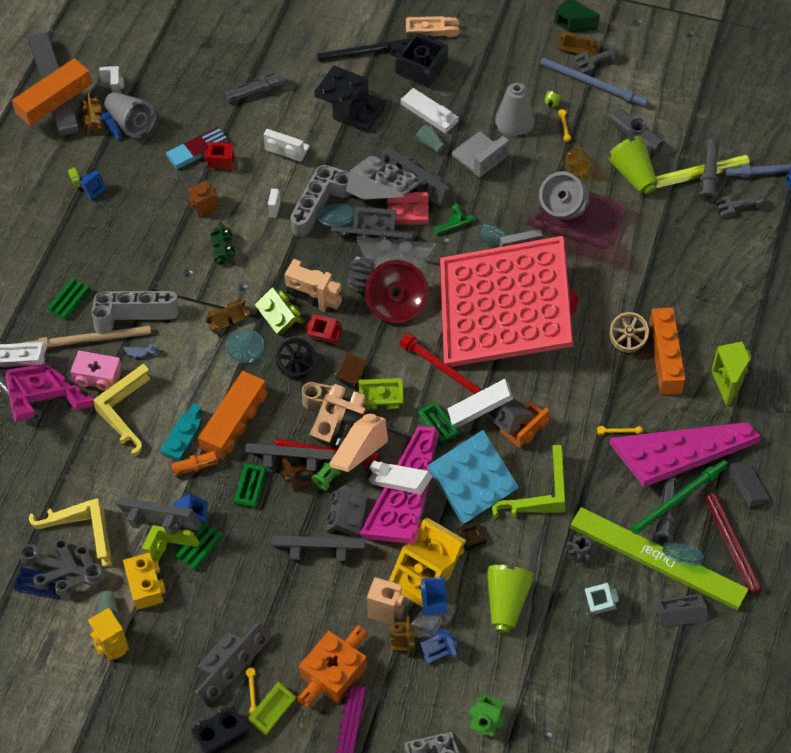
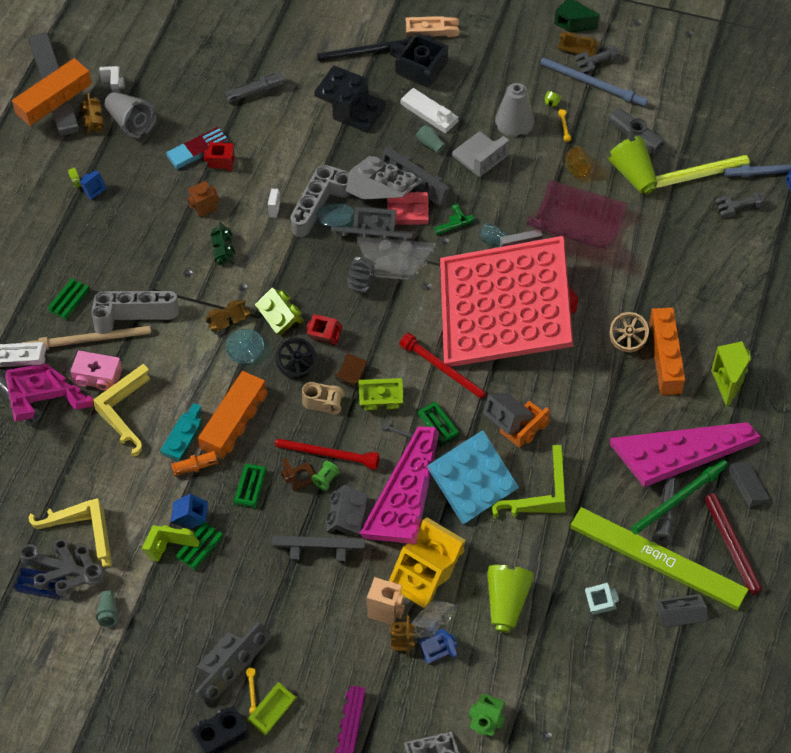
yellow brick [88,608,129,661] -> none
blue piece [98,112,122,141] -> none
dark grey hinge [117,497,202,535] -> none
sand blue piece [123,344,159,359] -> none
yellow brick [123,552,166,610] -> none
dark grey hinge [245,443,337,471] -> none
white bracket [263,129,309,162] -> none
light nougat hips [285,259,342,312] -> none
orange brick [297,625,368,708] -> none
light nougat hips [309,384,365,447] -> none
light nougat slope [330,414,388,472] -> none
dark red dish [365,260,428,324] -> none
white hinge [369,461,432,495] -> none
blue panel [421,577,447,615] -> none
white tile [447,379,513,429] -> none
dark brown tile [456,521,487,551] -> none
light grey wheel [539,172,589,220] -> none
dark grey gear [567,534,596,564] -> none
yellow hinge [597,426,644,436] -> none
clear light blue wheel [662,542,704,566] -> none
dark grey pin [699,139,720,201] -> none

